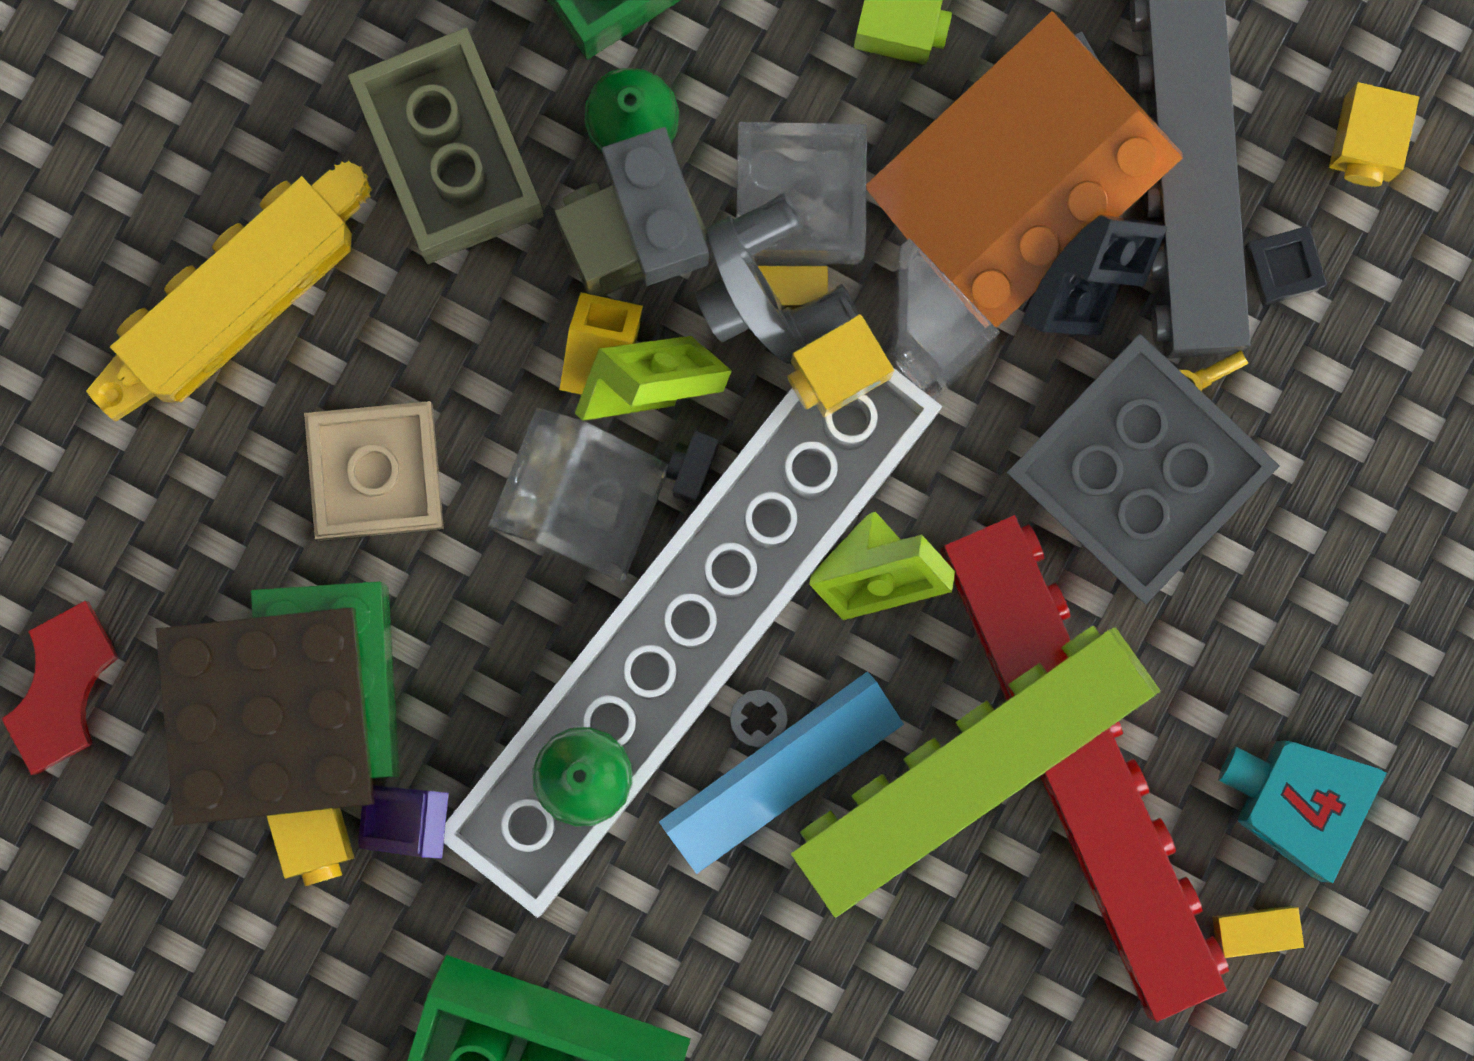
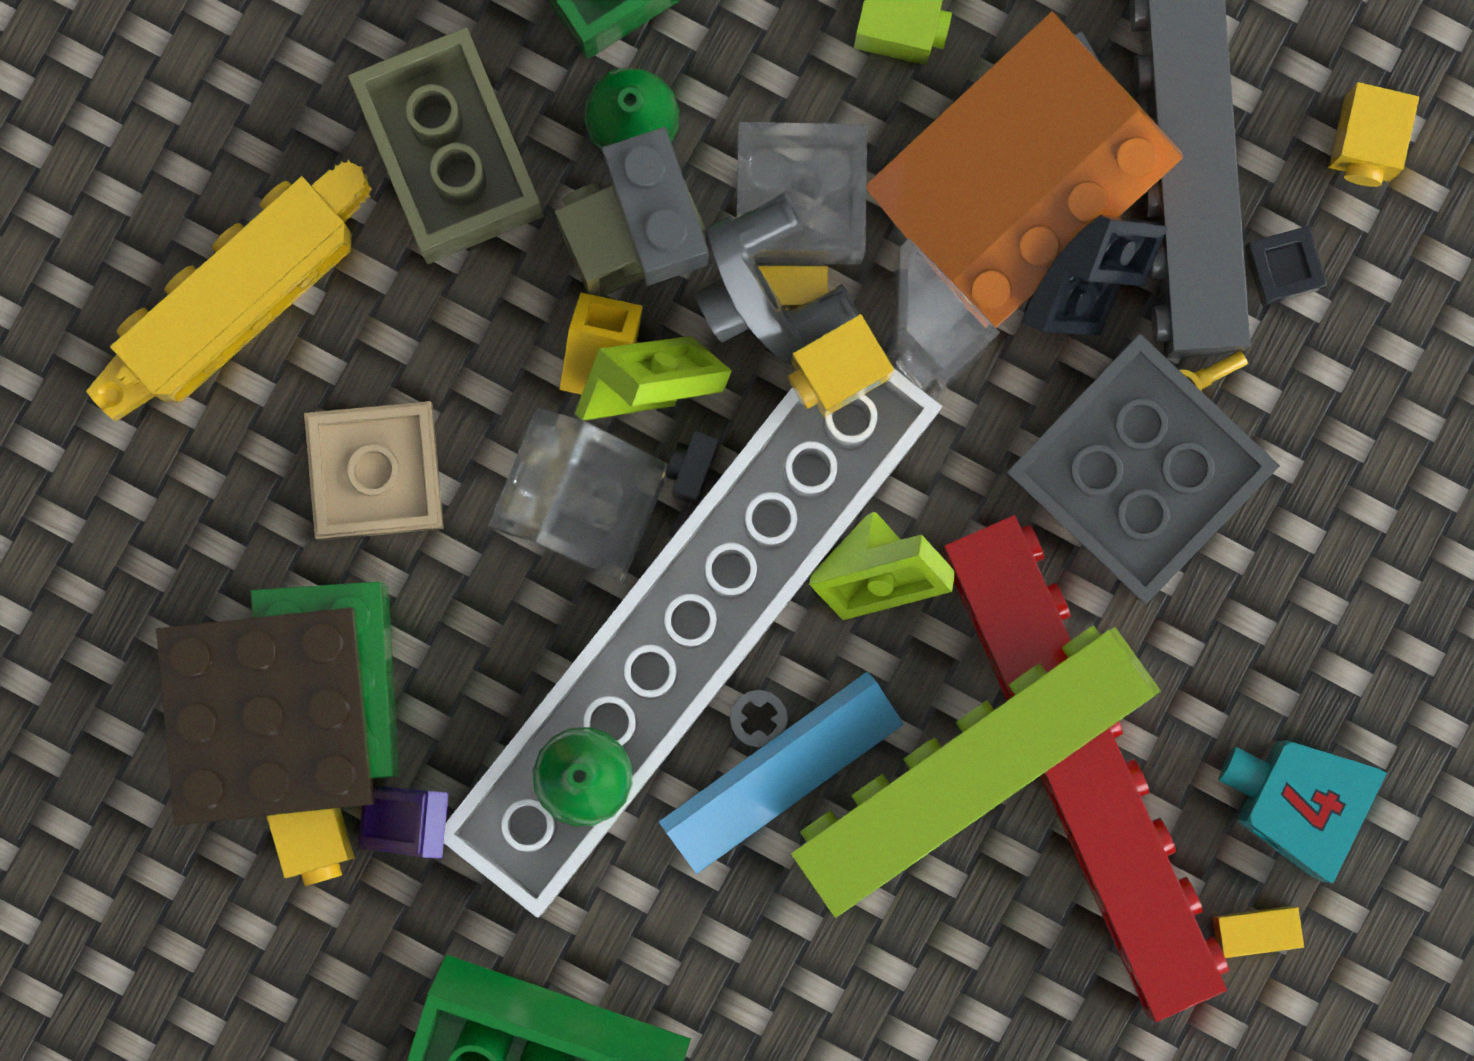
red tile [1,601,119,775] -> none

